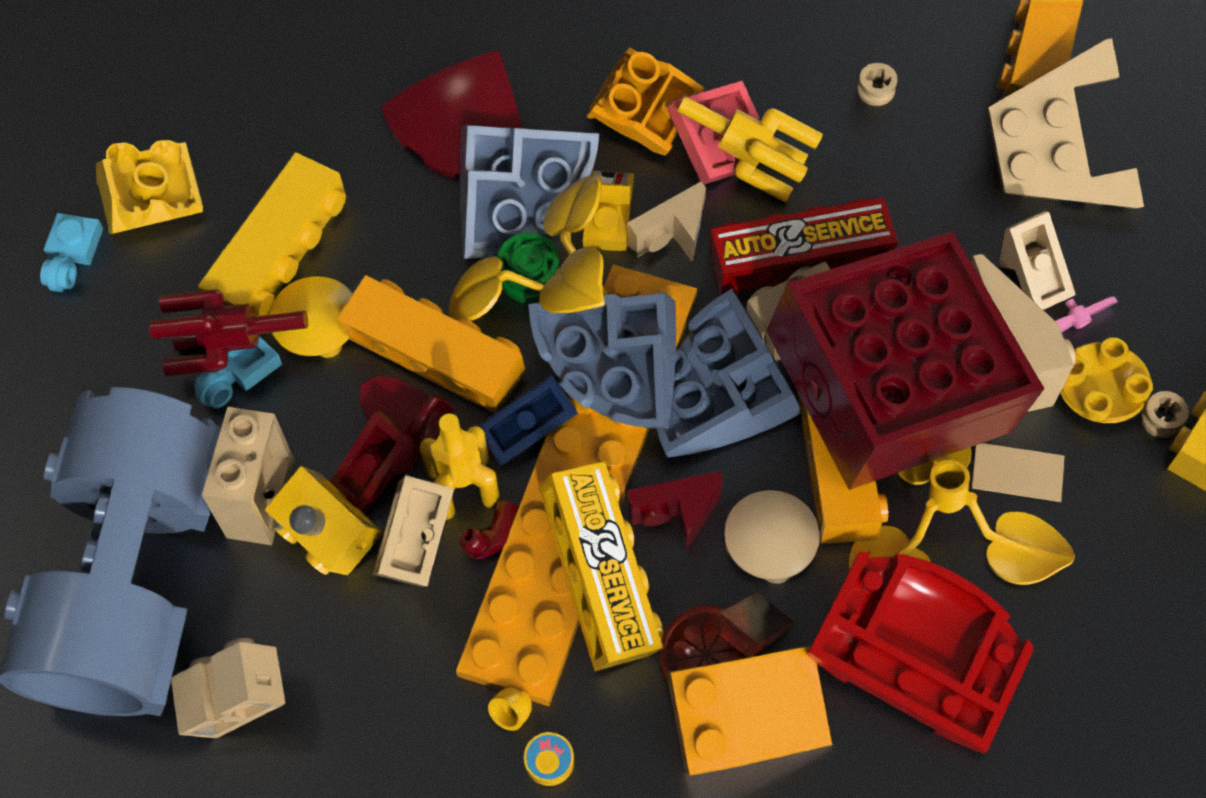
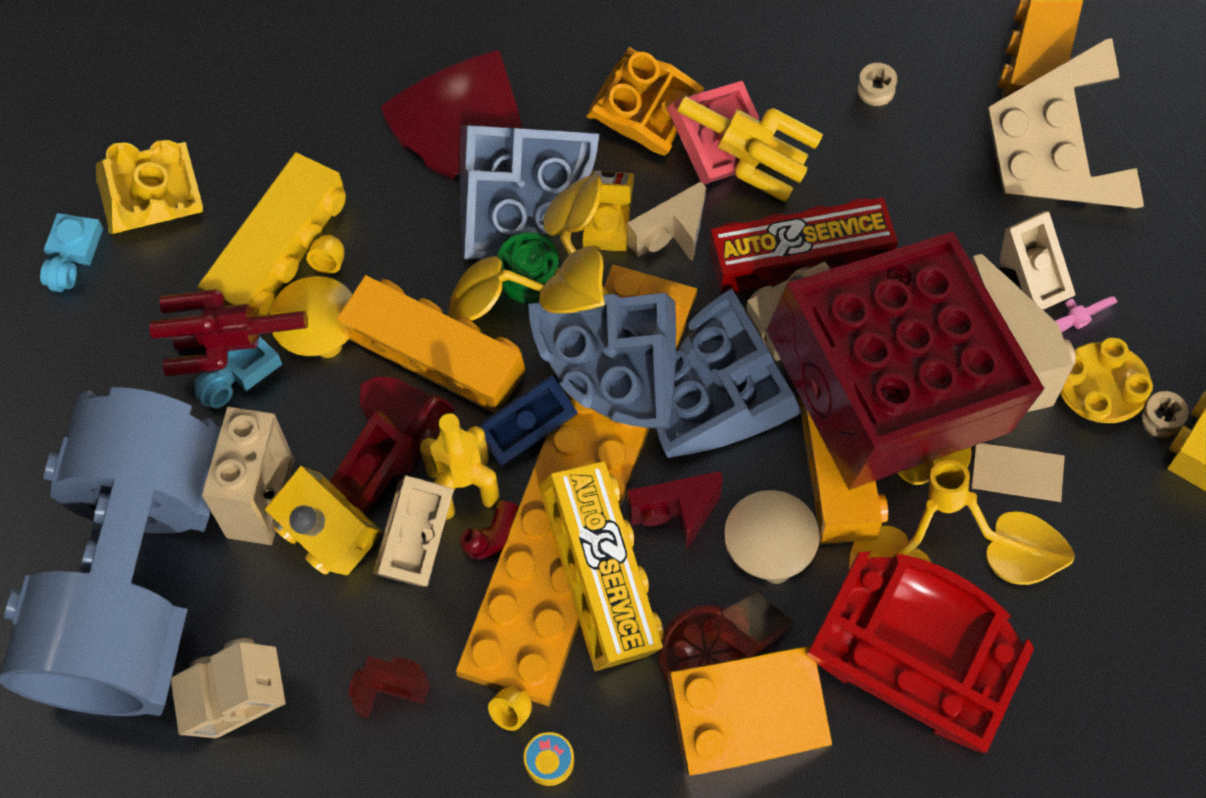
none -> yellow hinge [306,235,345,274]
none -> clear red bracket [349,656,430,718]

